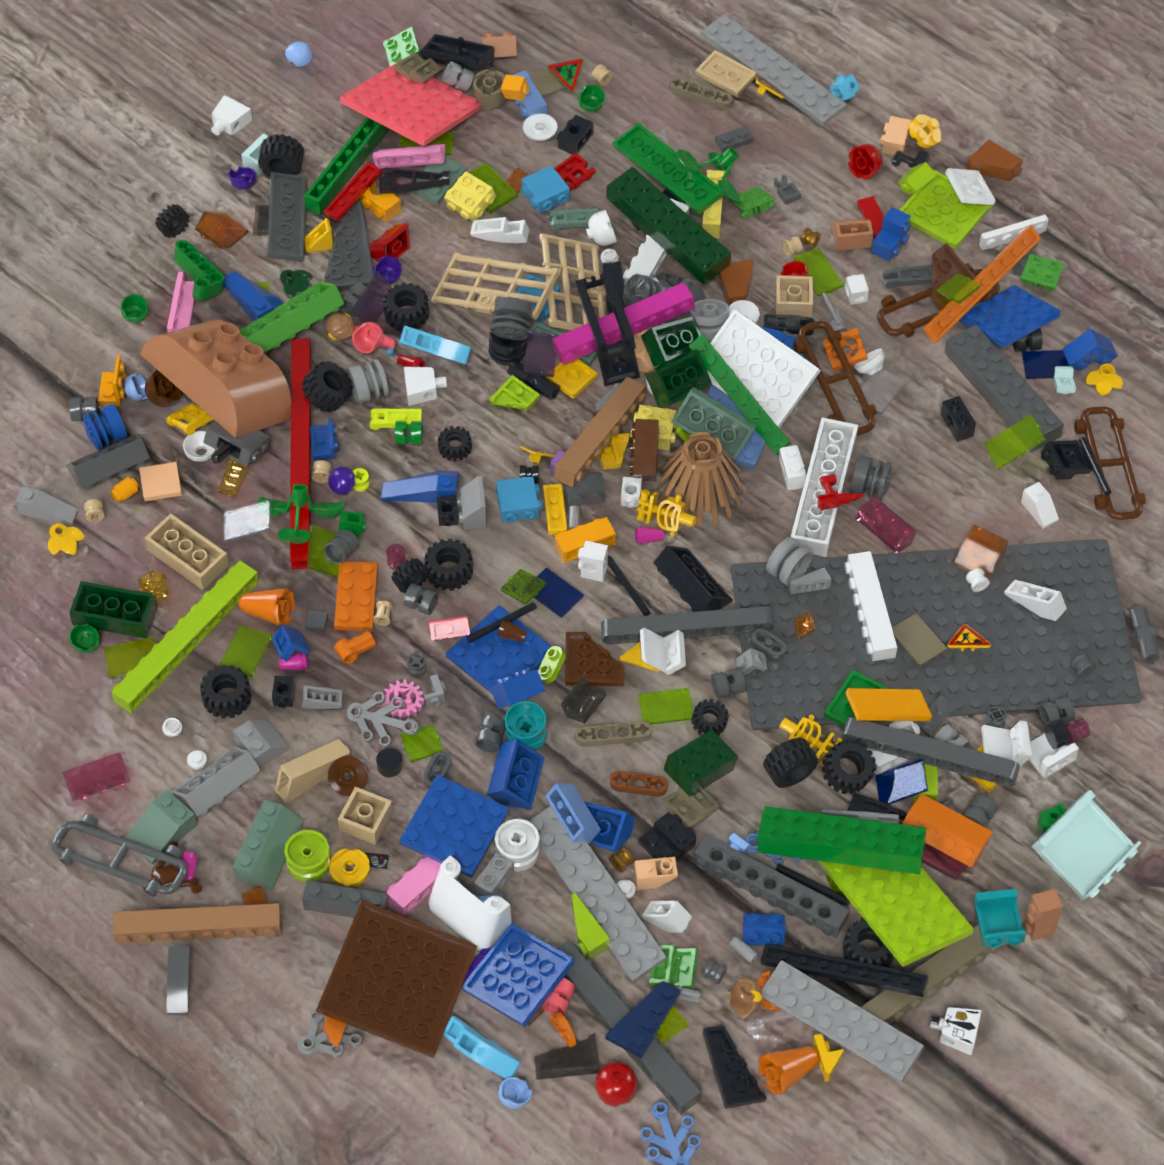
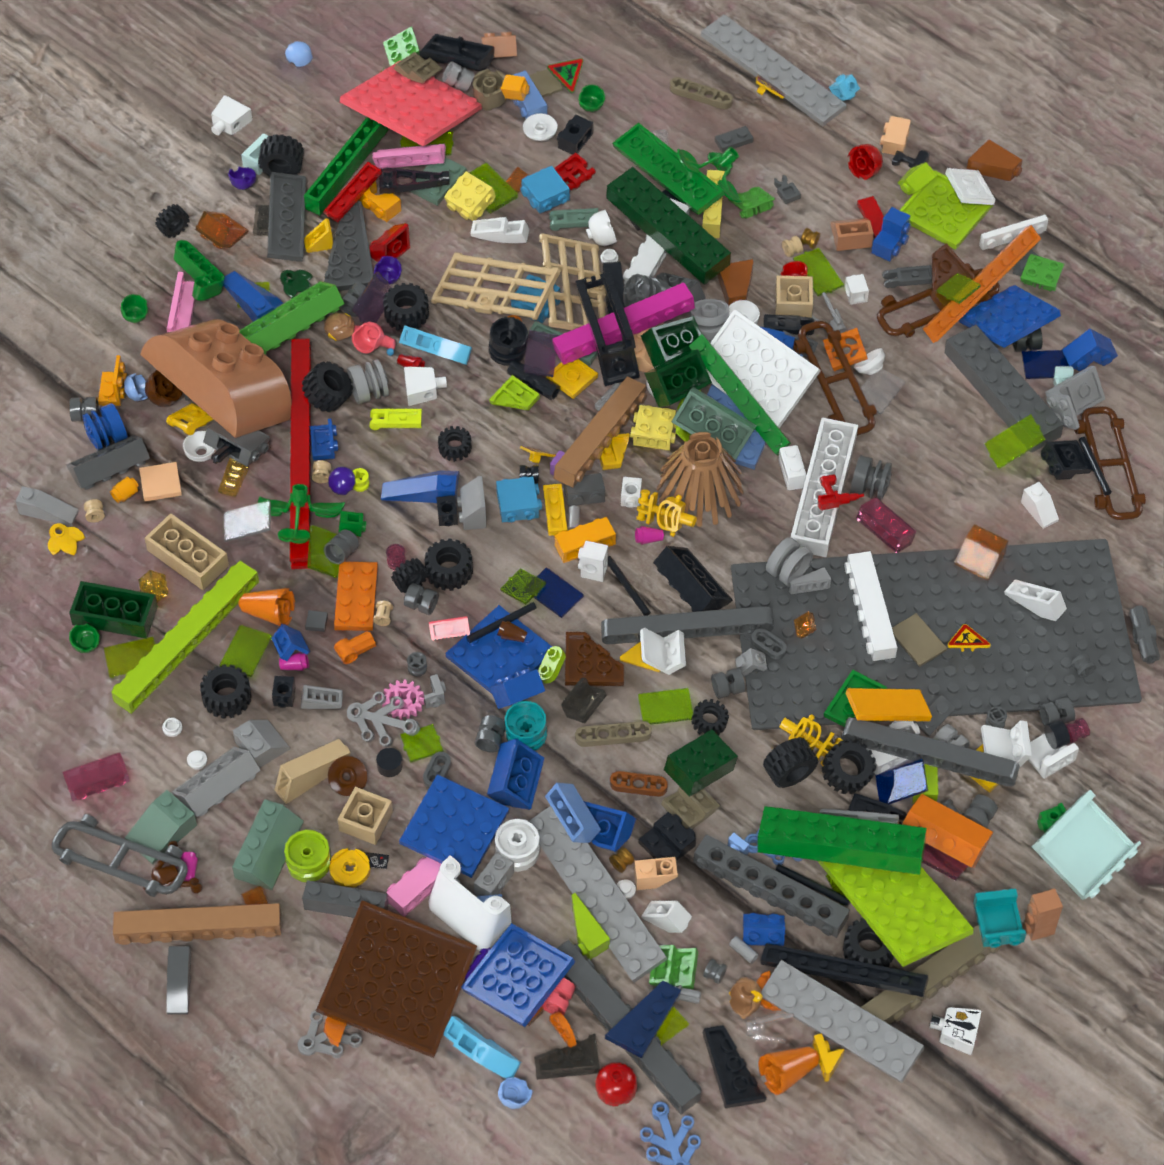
green wheel [395,421,423,445] -> none
dark grey wheel [491,297,533,340] -> none
tan wheel [592,64,613,86] -> none
reddish brown brick [630,419,659,482] -> none
tan plate [695,50,757,97] -> none
yellow plate [909,114,941,149] -> none
black brick [940,396,976,442] -> none
white wheel [966,568,990,592] -> none
yellow plate [1086,364,1123,396] -> none
none -> light grey bracket [1045,366,1106,430]

